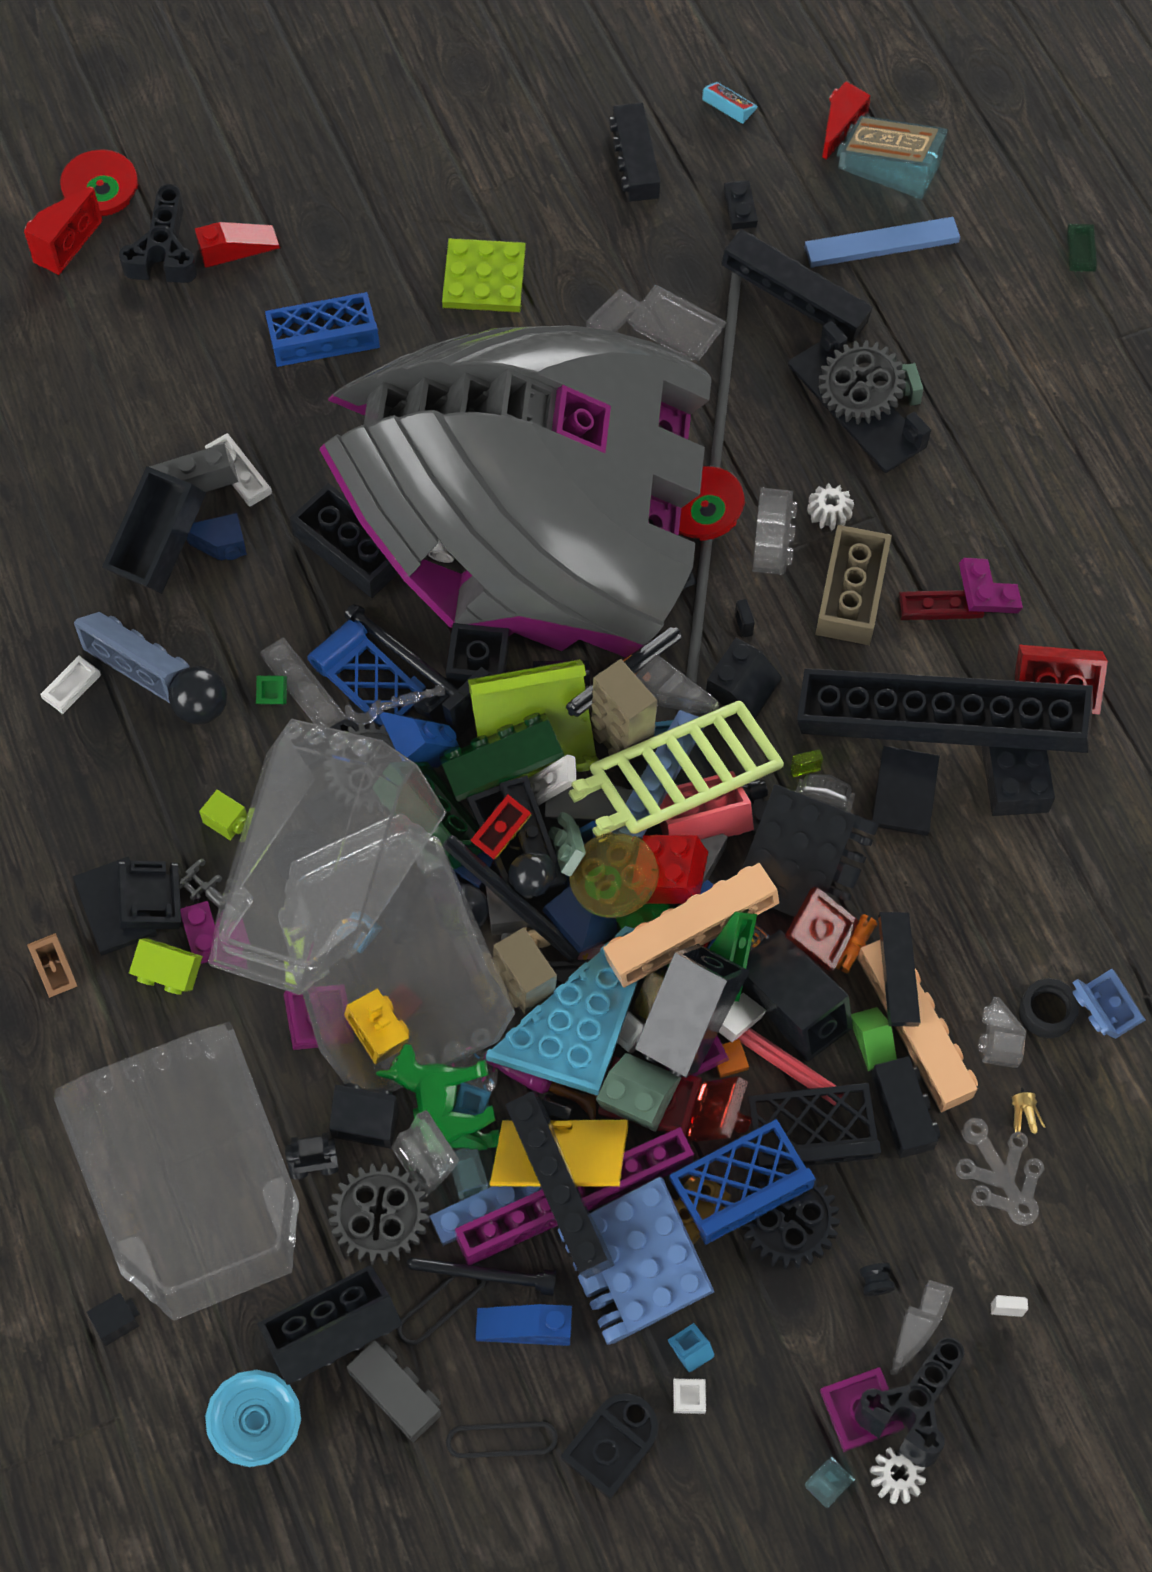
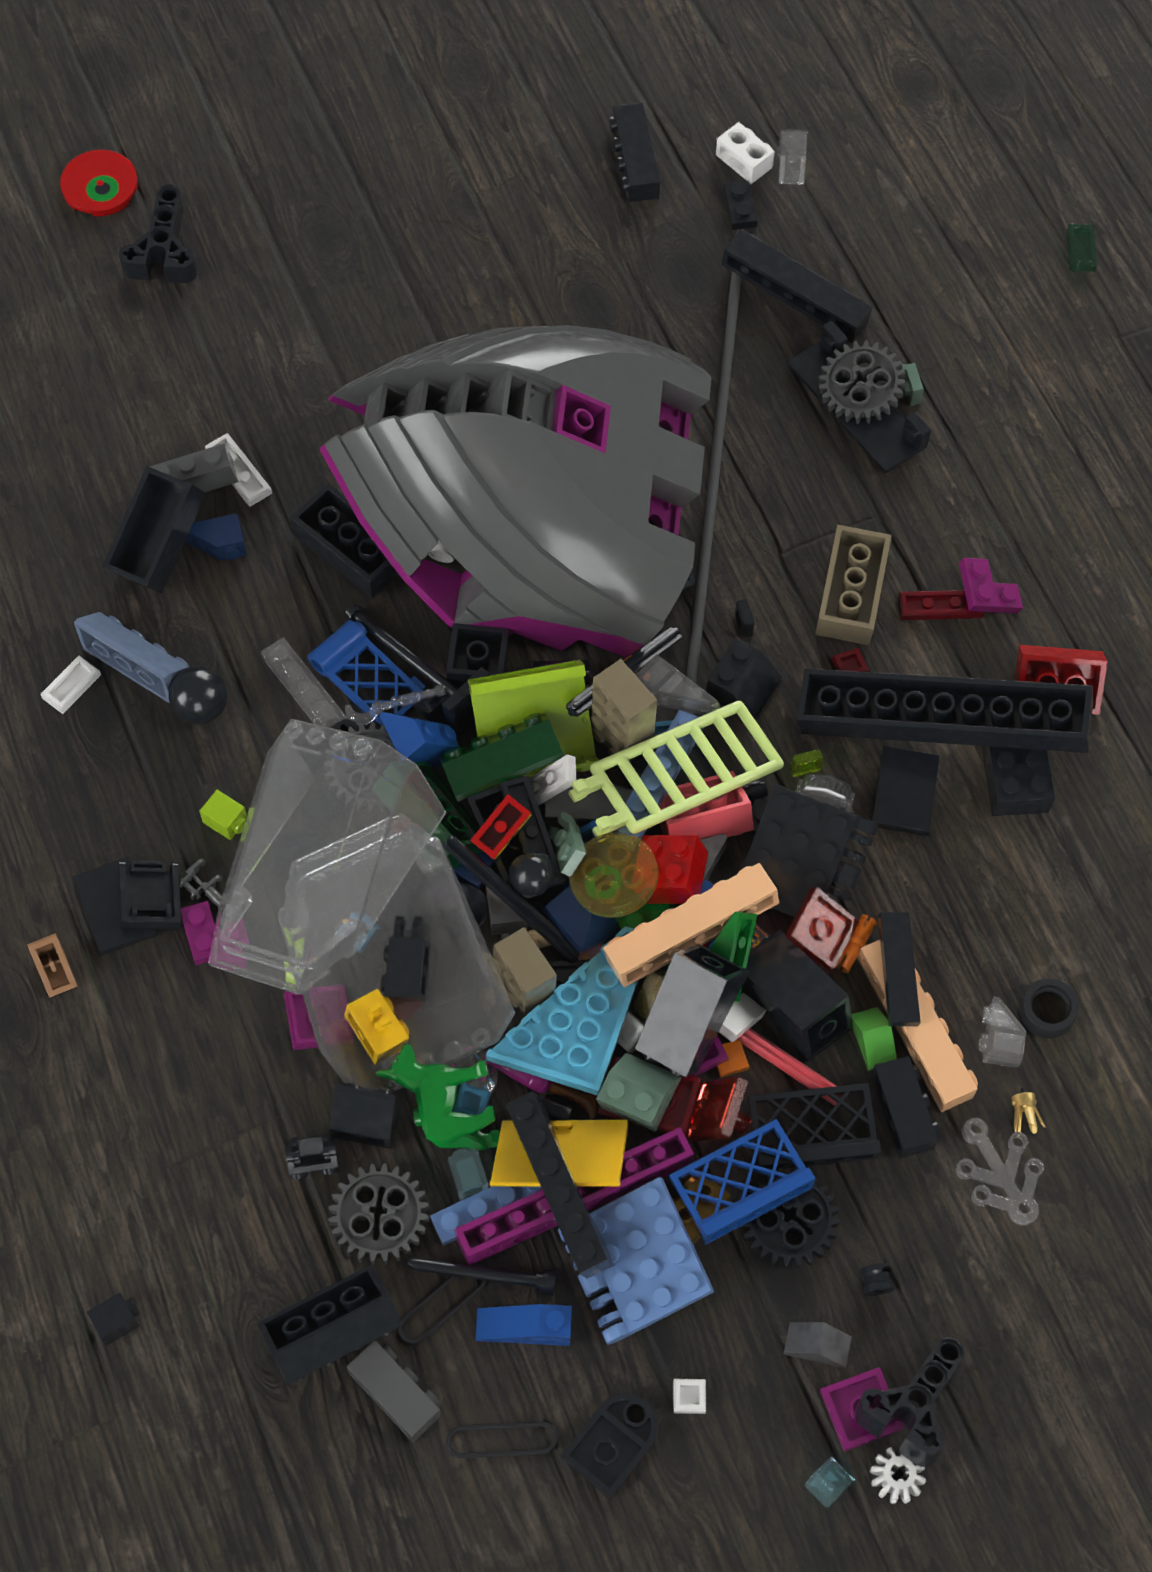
red slope [24,186,102,275] -> none
clear windscreen [54,1022,299,1321] -> none
lime brick [129,938,203,995] -> none
red slope [195,222,280,268] -> none
medium azure hat [205,1370,301,1467] -> none
green plate [256,676,287,705] -> none
blue fence [265,292,380,367] -> none
clear slope [391,1110,459,1196] -> none
lime plate [442,239,526,312] -> none
clear tile [586,289,640,332] -> none
clear piece [628,284,726,361] -> none
dark azure slope [668,1323,714,1372] -> none
red tile [679,466,745,541] -> none
medium azure slope [702,82,757,124] -> none
clear brick [752,488,797,575] -> none
medium blue tile [804,217,960,267] -> none
white gear [807,483,854,531] -> none
red slope [823,82,871,160] -> none
slope [837,116,948,199] -> none
clear slope [890,1280,953,1375] -> none
white tile [991,1295,1028,1317] -> none
medium blue bracket [1073,969,1145,1039] -> none
none -> black hinge [380,916,431,1003]
none -> white brick [716,122,775,184]
none -> clear slope [779,129,807,184]
none -> flat silver slope [784,1322,852,1369]
none -> dark red tile [832,648,869,672]

